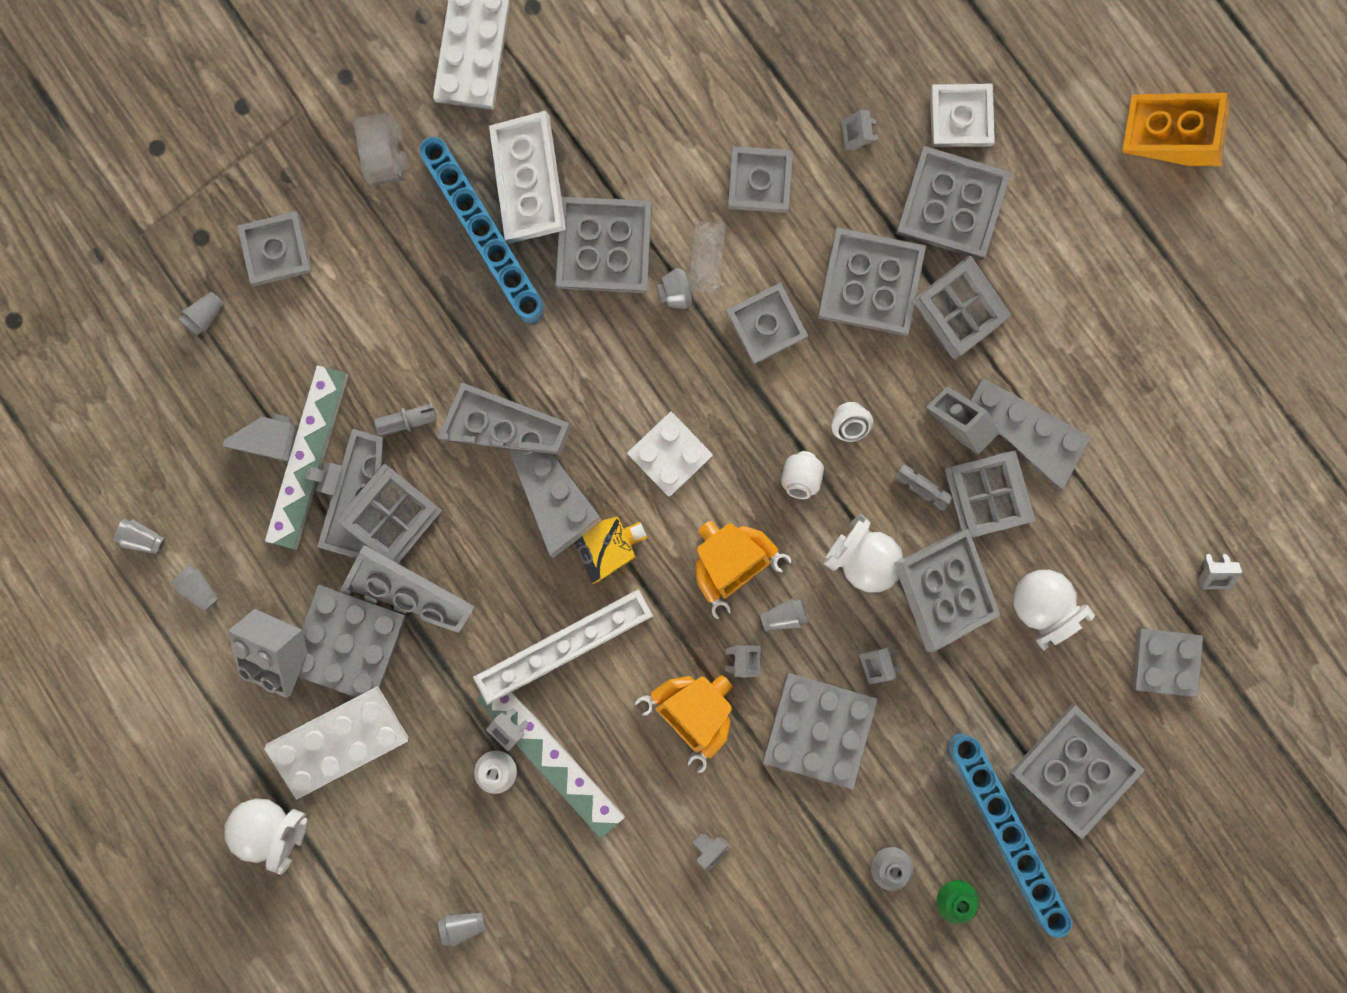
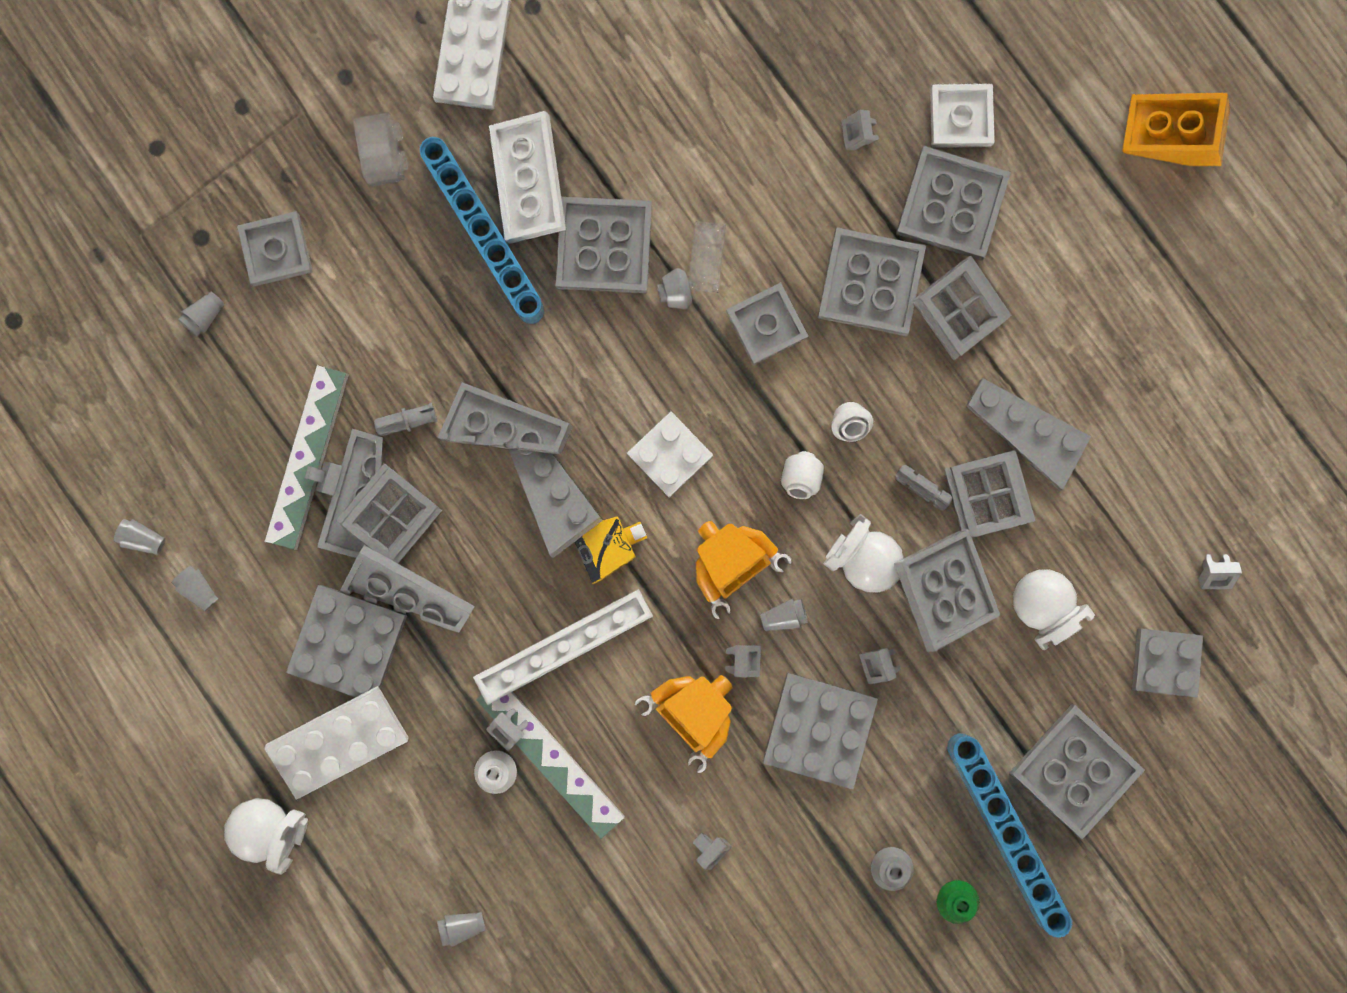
light grey slope [223,414,299,462] -> none
light grey slope [228,609,307,698] -> none
light grey plate [728,146,793,213] -> none
light grey slope [926,386,1000,454] -> none

